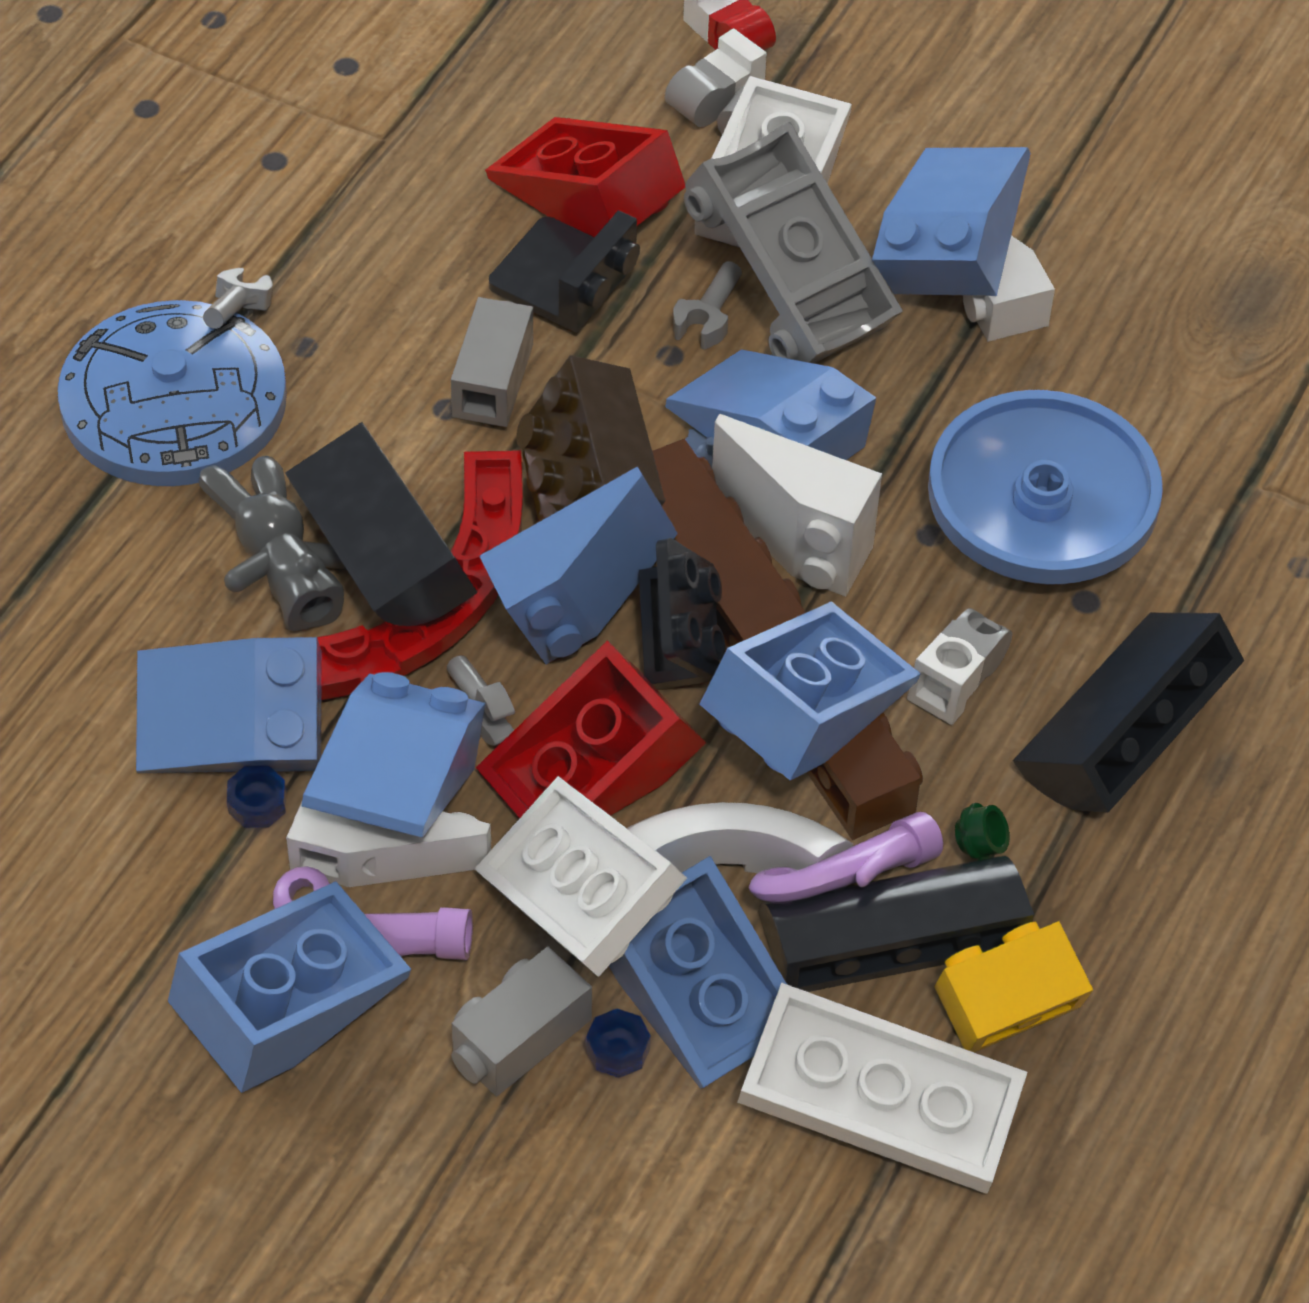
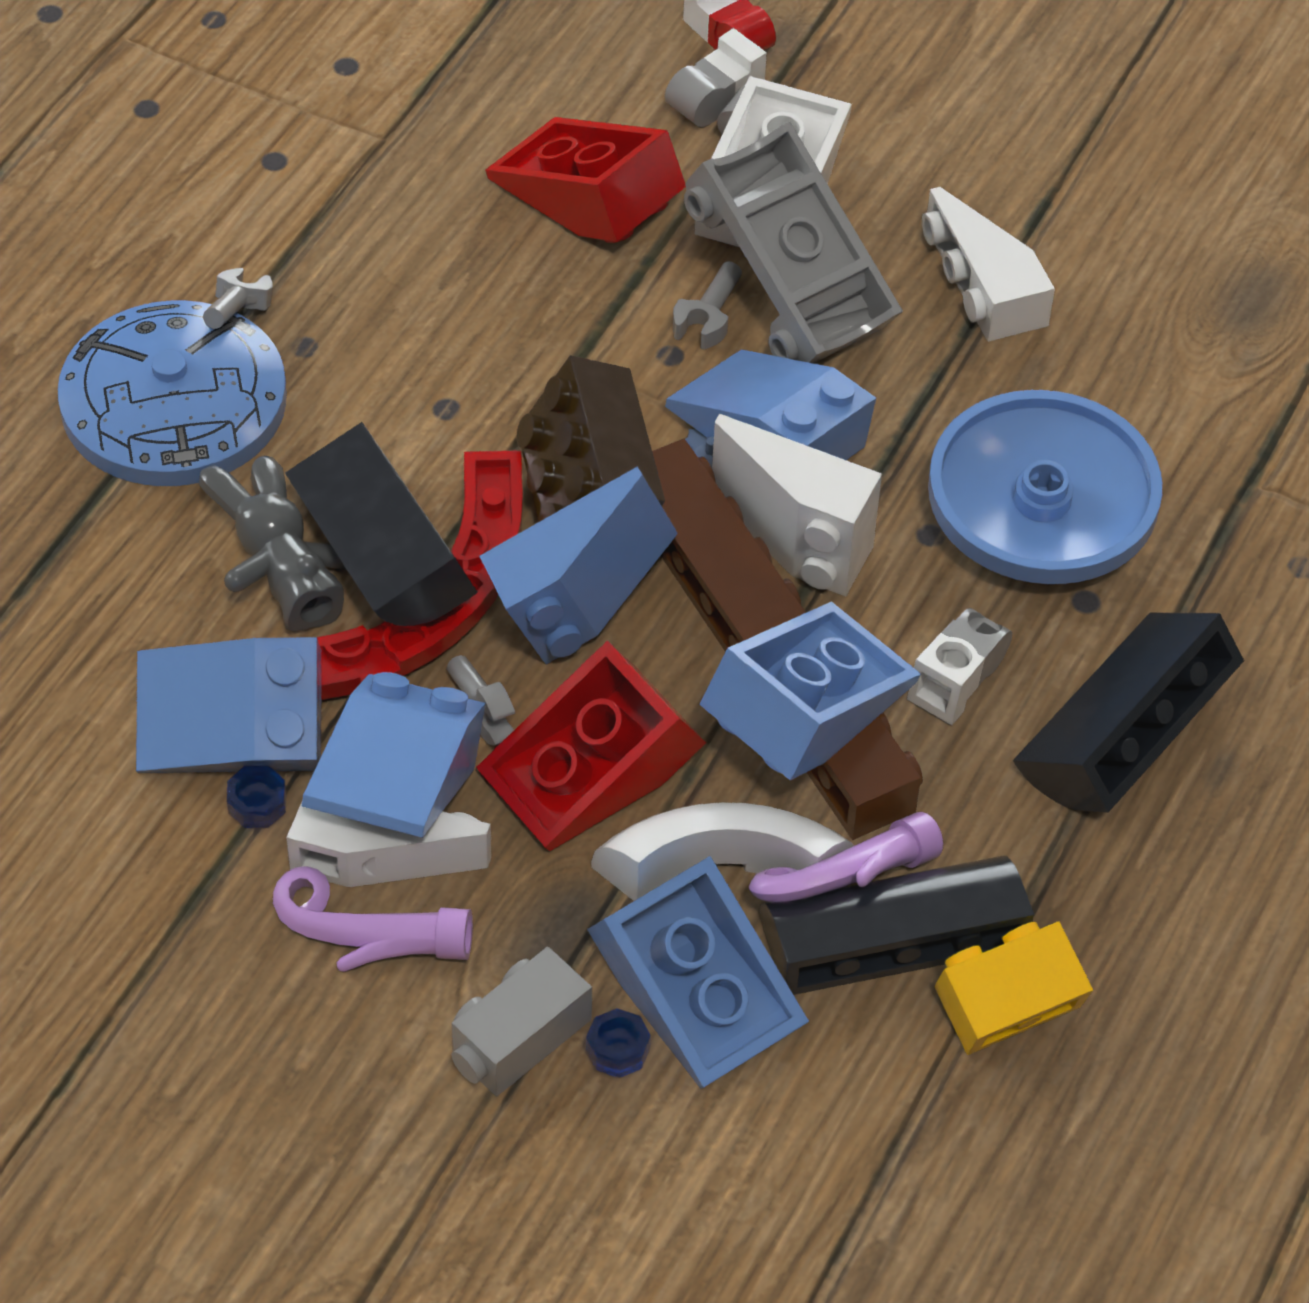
medium blue slope [168,881,411,1093] -> none
light grey brick [451,297,533,427] -> none
white plate [474,776,687,977] -> none
black bracket [489,210,640,333] -> none
black bracket [639,538,726,690] -> none
white plate [737,983,1027,1194] -> none
medium blue slope [872,147,1031,296] -> none
dark green plate [955,803,1010,860] -> none

